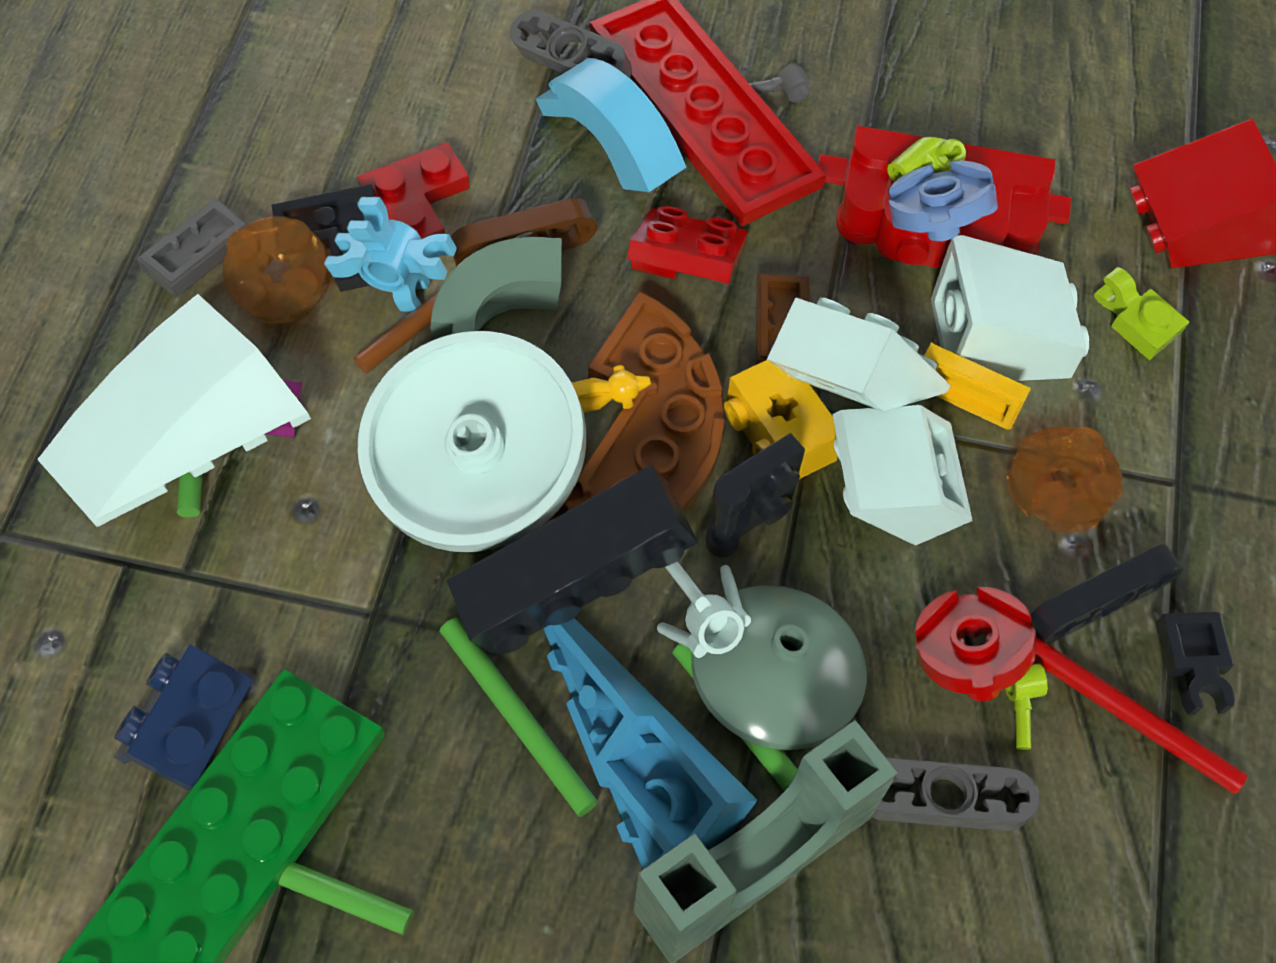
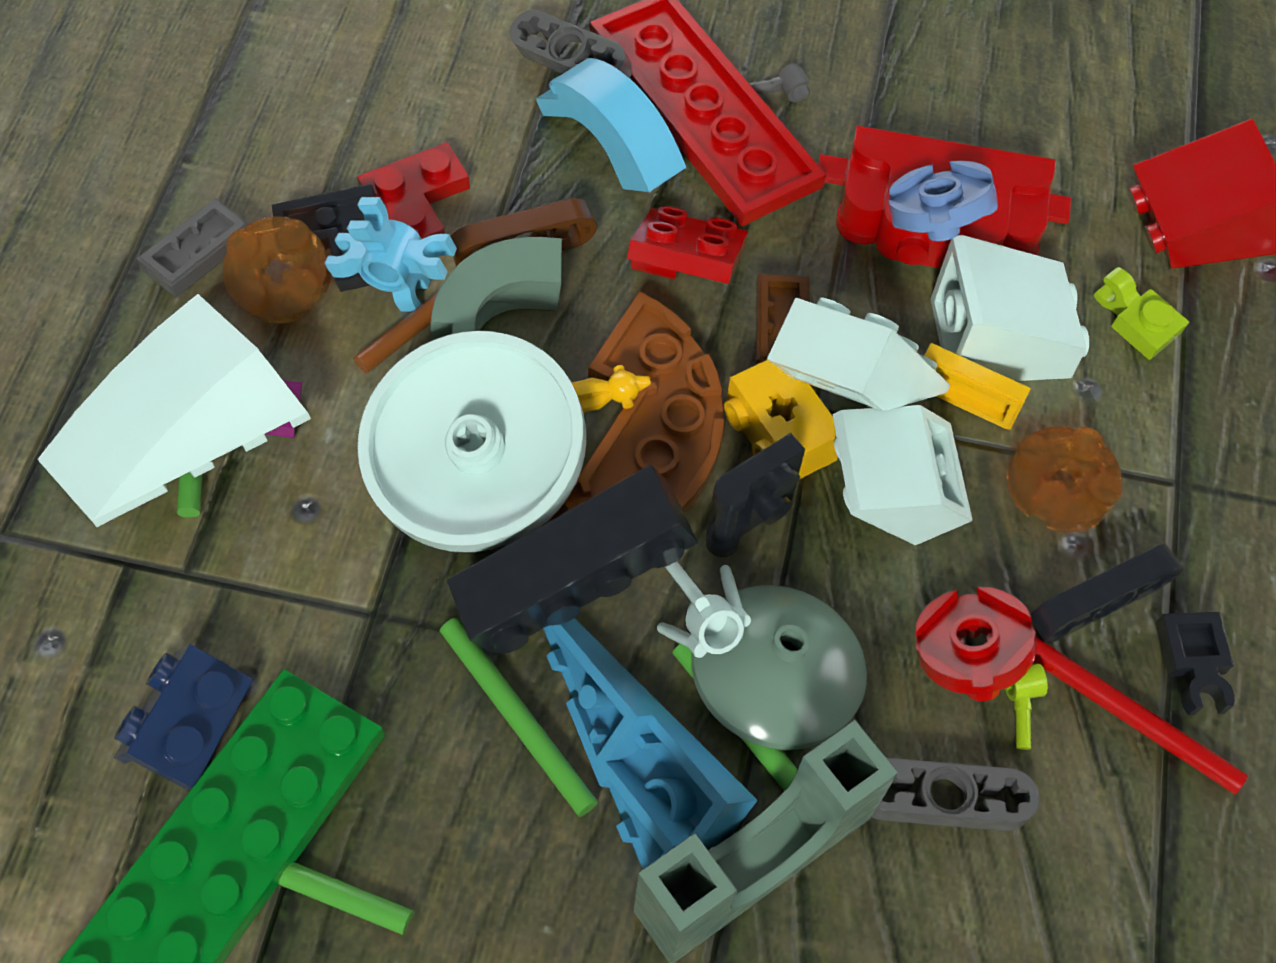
lime arm [887,137,966,182] -> none

